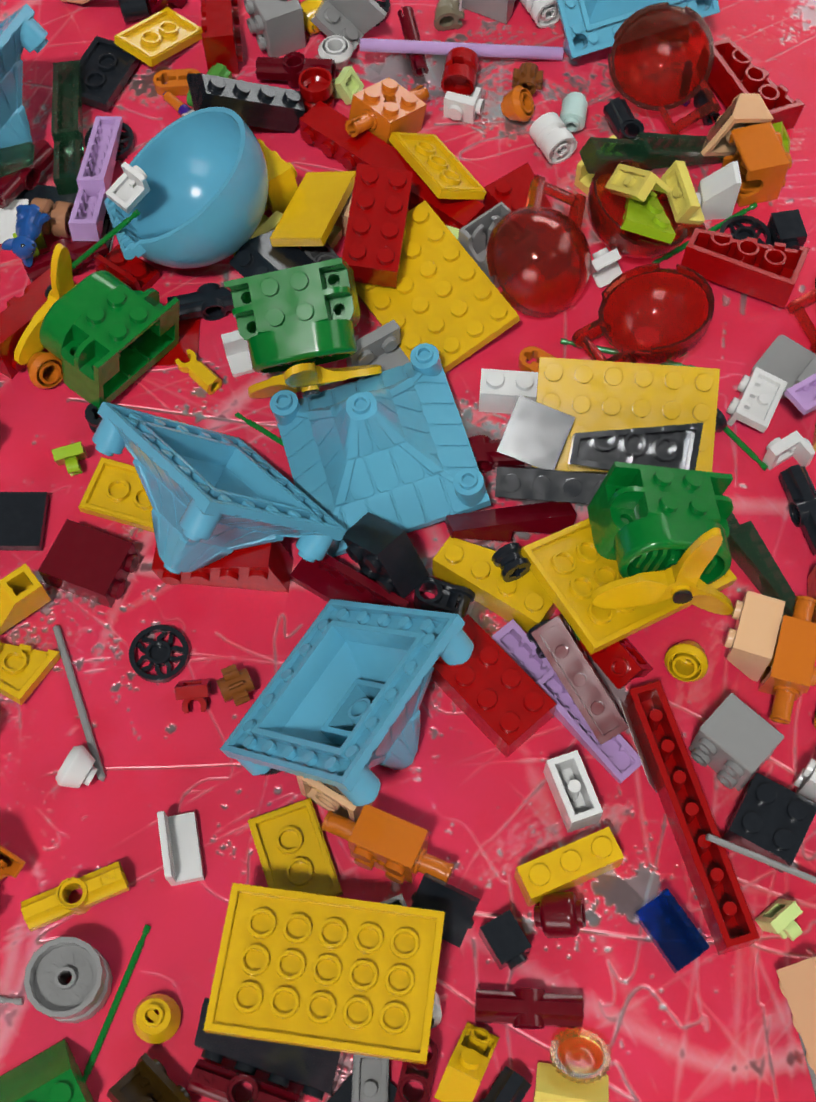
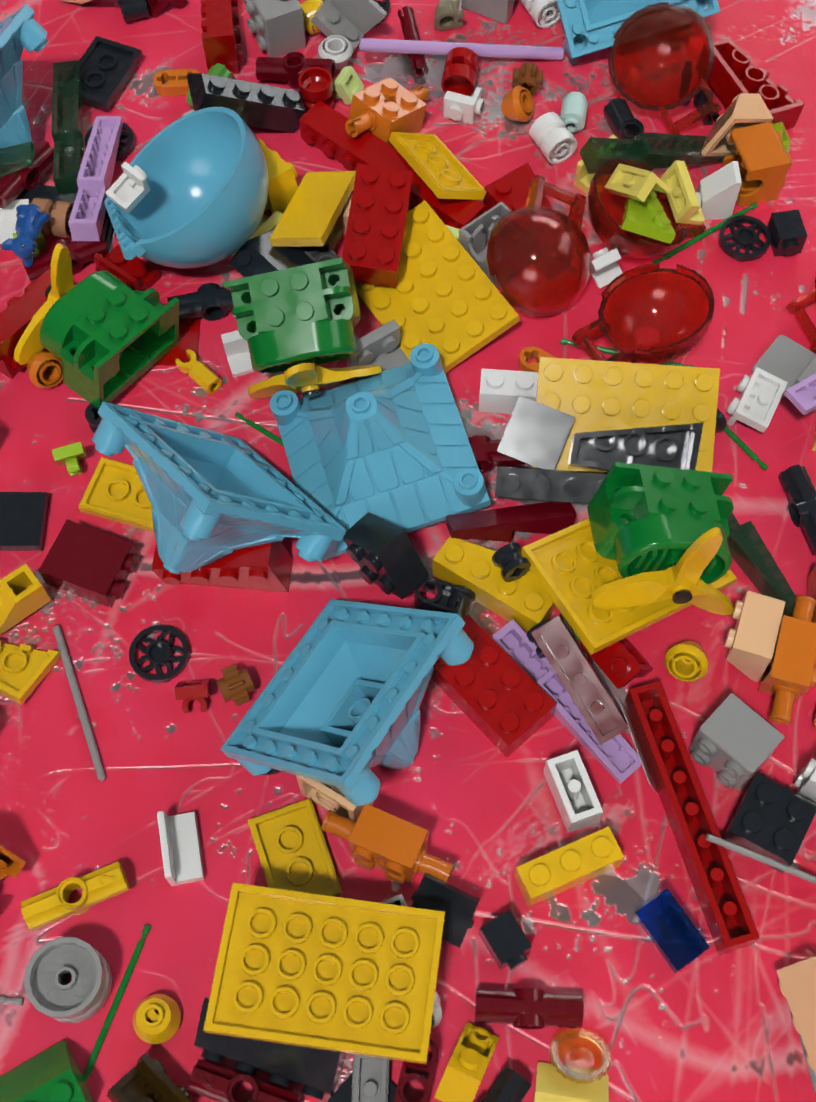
white cone [55,745,98,789] -> none
green piece [72,210,140,270] -> none
yellow tile [114,7,203,67] -> none
orange piece [163,91,191,117] -> none
dark red fence [290,553,410,608] -> none
dark red head [534,892,586,938] -> none
red wedge [679,228,810,308] -> none
yellowish green tile [755,898,803,941] -> none
white bracket [762,430,815,470] -> none

